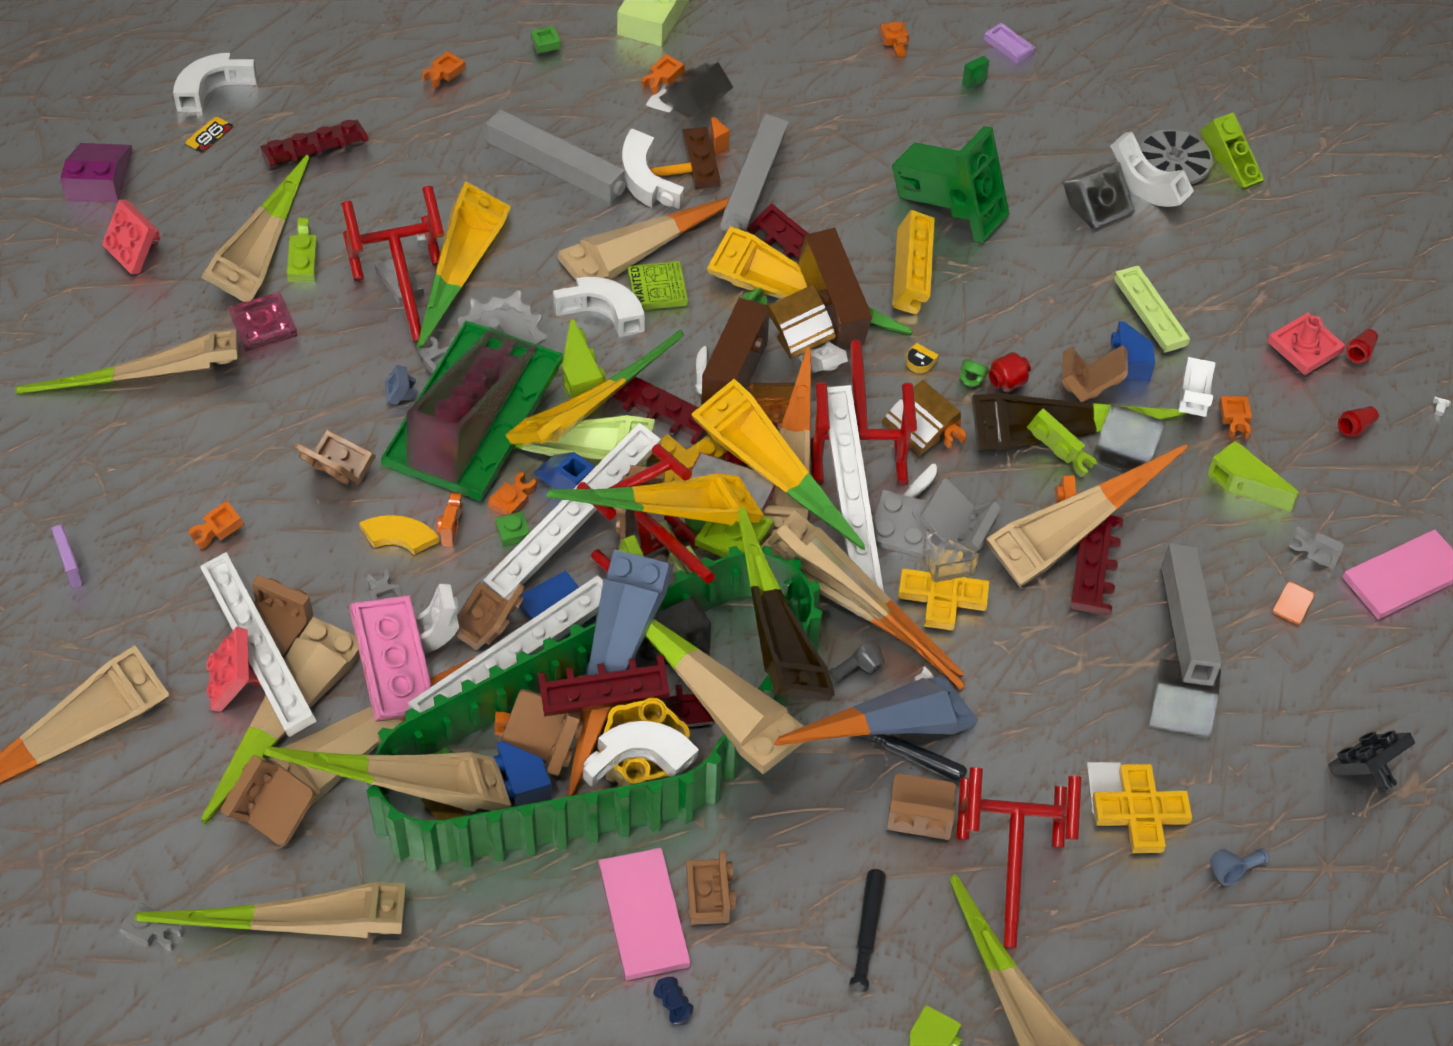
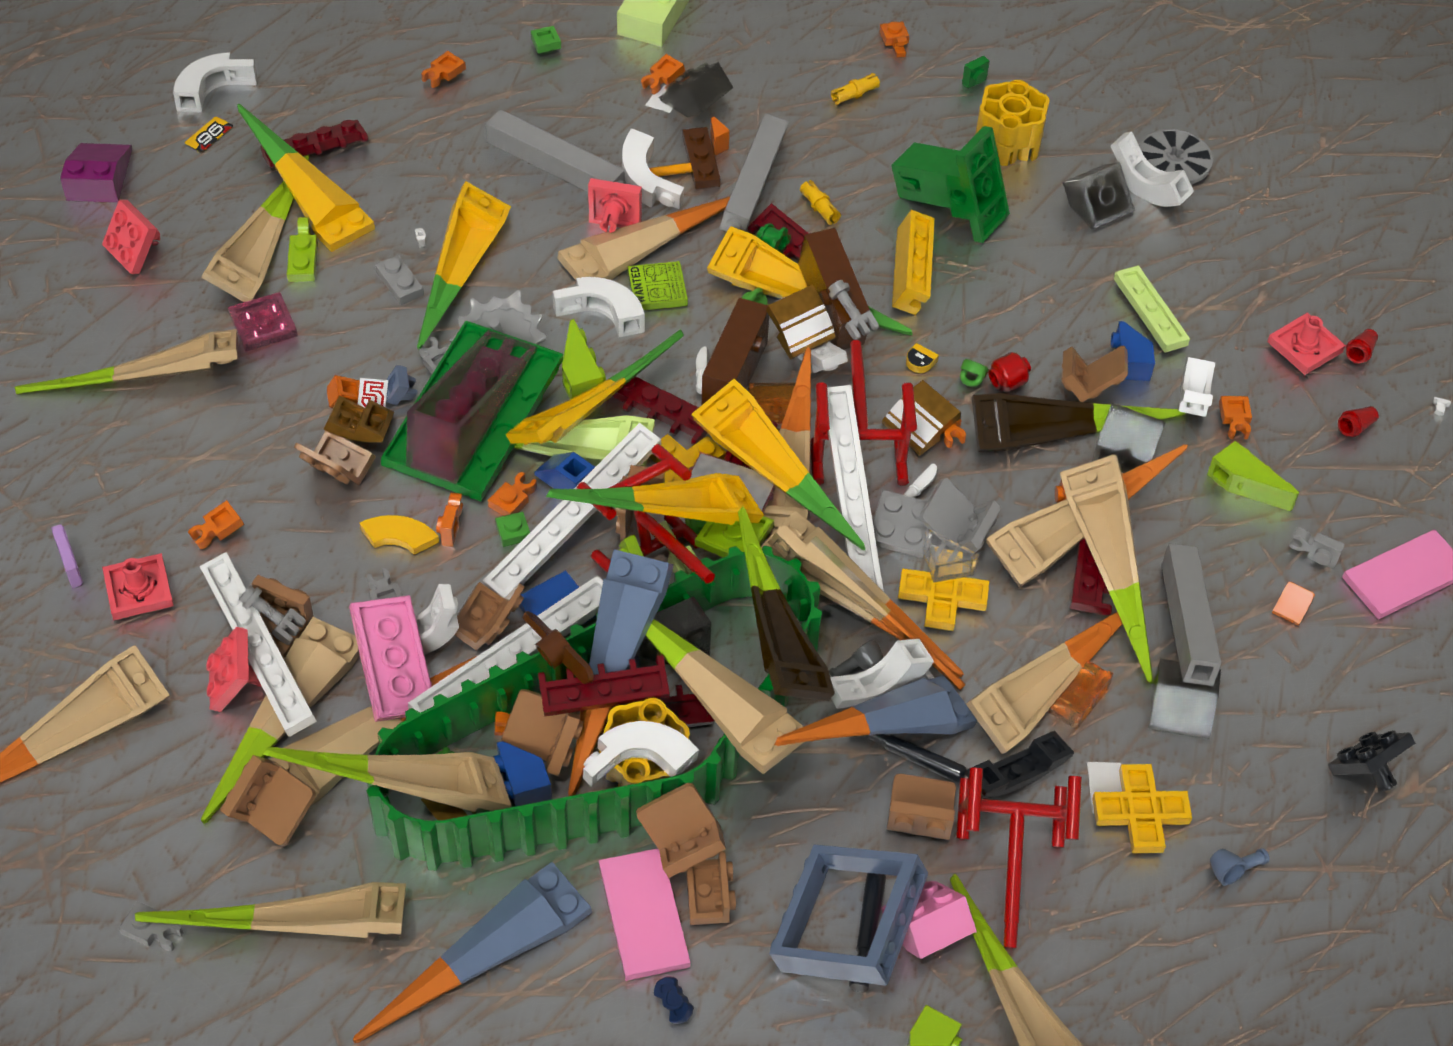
red piece [341,186,445,343] -> none
lavender tile [983,23,1035,64] -> none
lime plate [1027,408,1097,478] -> none
lime slope [1200,112,1264,189] -> none
none -> coral plate [102,553,174,620]
none -> yellow plate [237,104,375,252]
none -> light grey hinge [239,585,306,645]
none -> pearl gold slope [323,395,394,442]
none -> orange slope [327,375,360,408]
none -> sand blue plate [353,862,592,1043]
none -> white sticker [358,378,388,408]
none -> reddish brown piece [522,611,594,684]
none -> coral plate [588,178,642,233]
none -> medium nougat bracket [636,783,726,878]
none -> green brick [757,223,791,254]
none -> sand blue window [769,844,928,986]
none -> yellow pin [800,180,841,225]
none -> light grey hinge [828,280,879,340]
none -> white arch [830,639,934,709]
none -> yellow pin [831,73,880,105]
none -> bright pink slope [881,881,977,959]
none -> black slope [965,730,1074,797]
none -> tan plate [966,612,1123,754]
none -> yellow piece [975,80,1050,166]
none -> clear orange hinge [1049,662,1114,730]
none -> tan plate [1060,454,1153,684]

